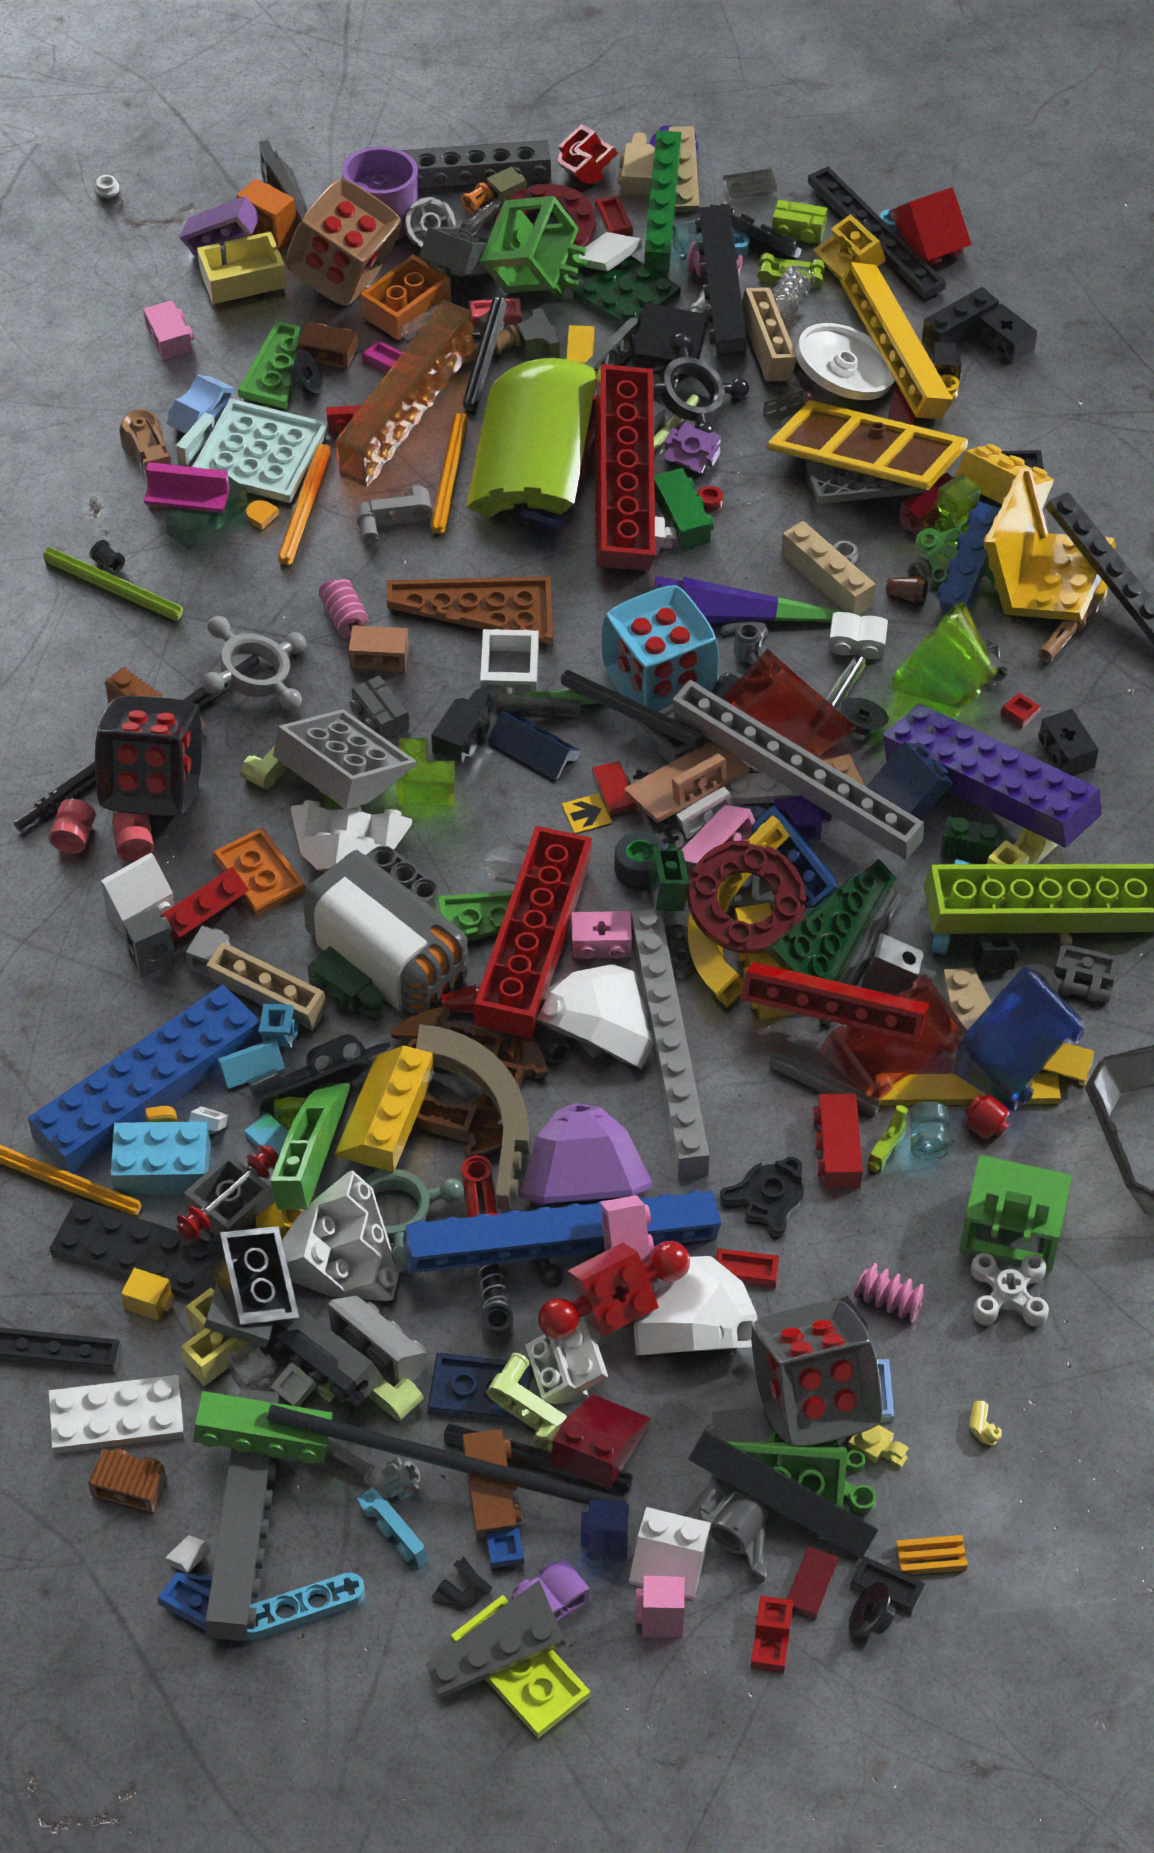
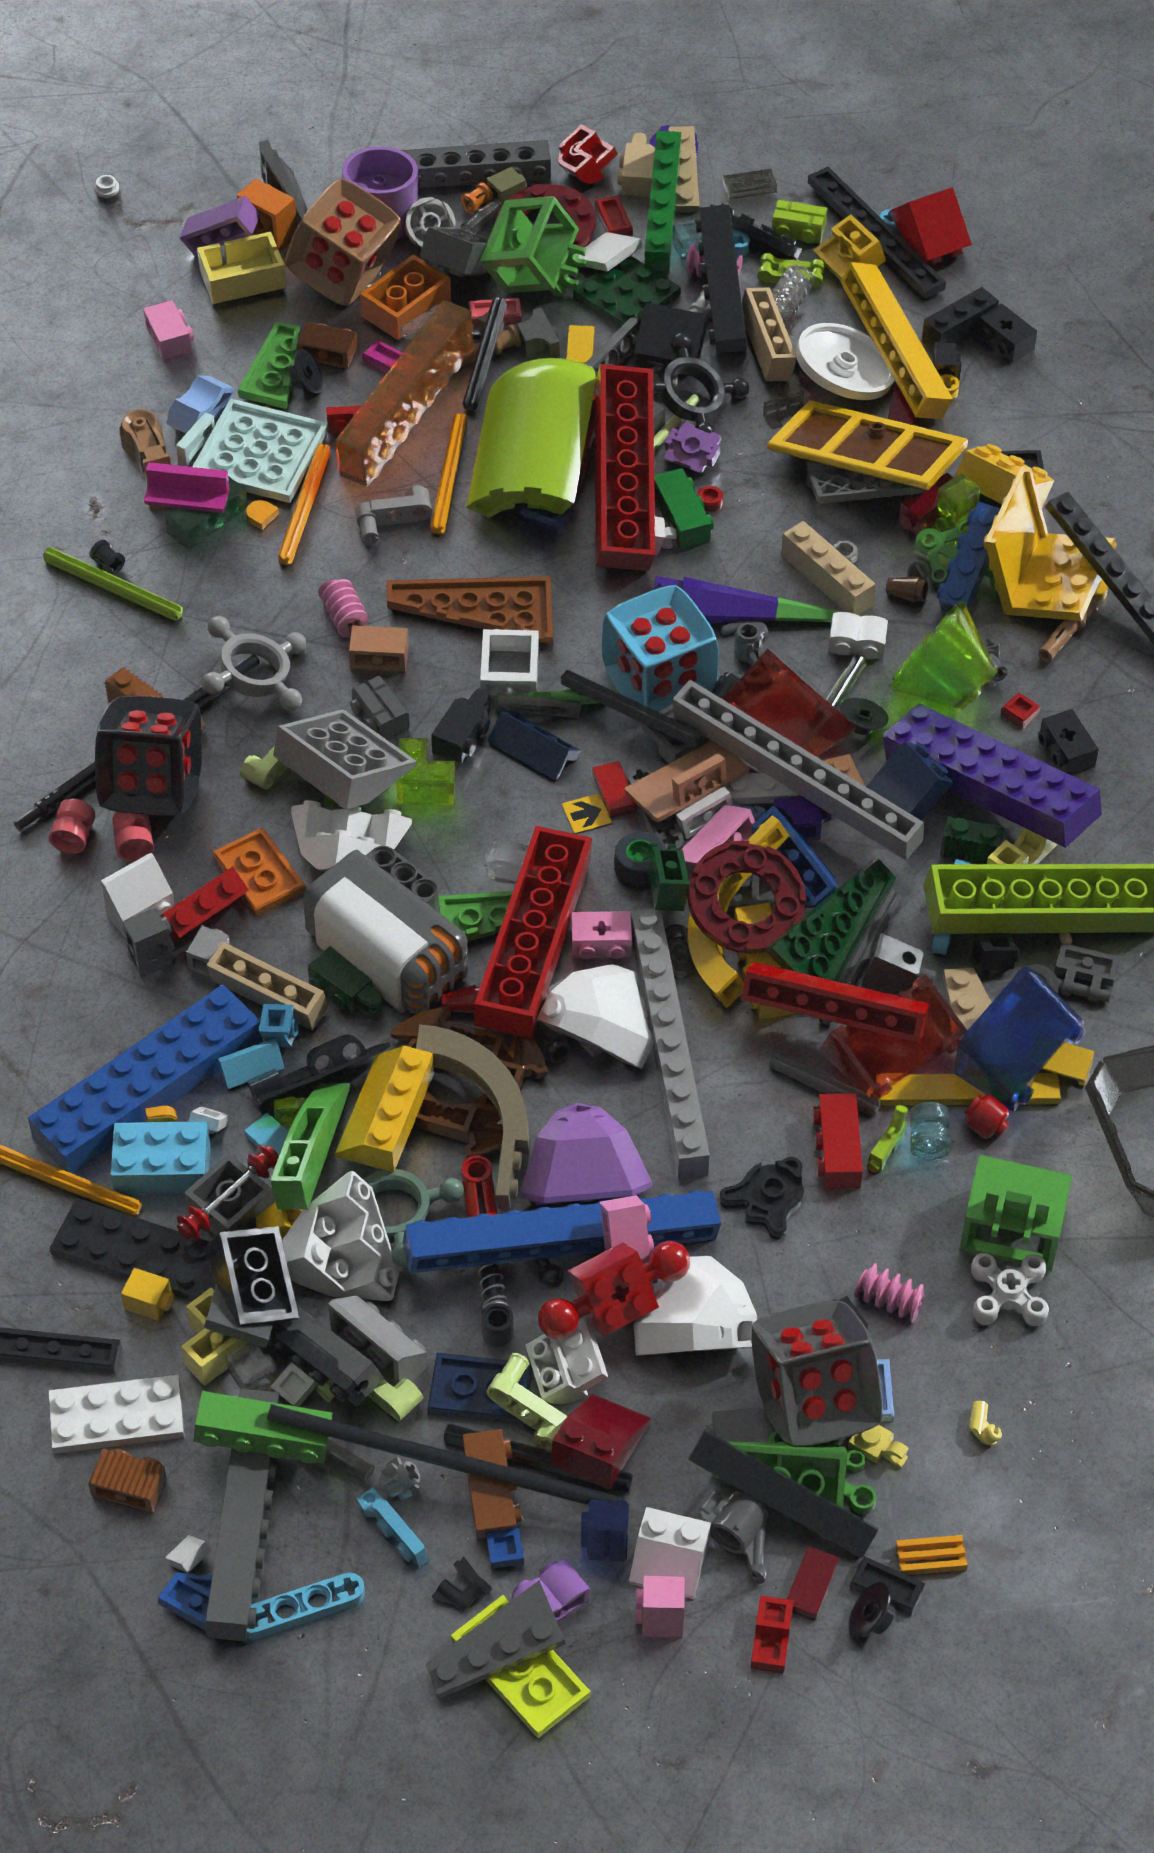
red tile [715,1248,780,1288] -> none

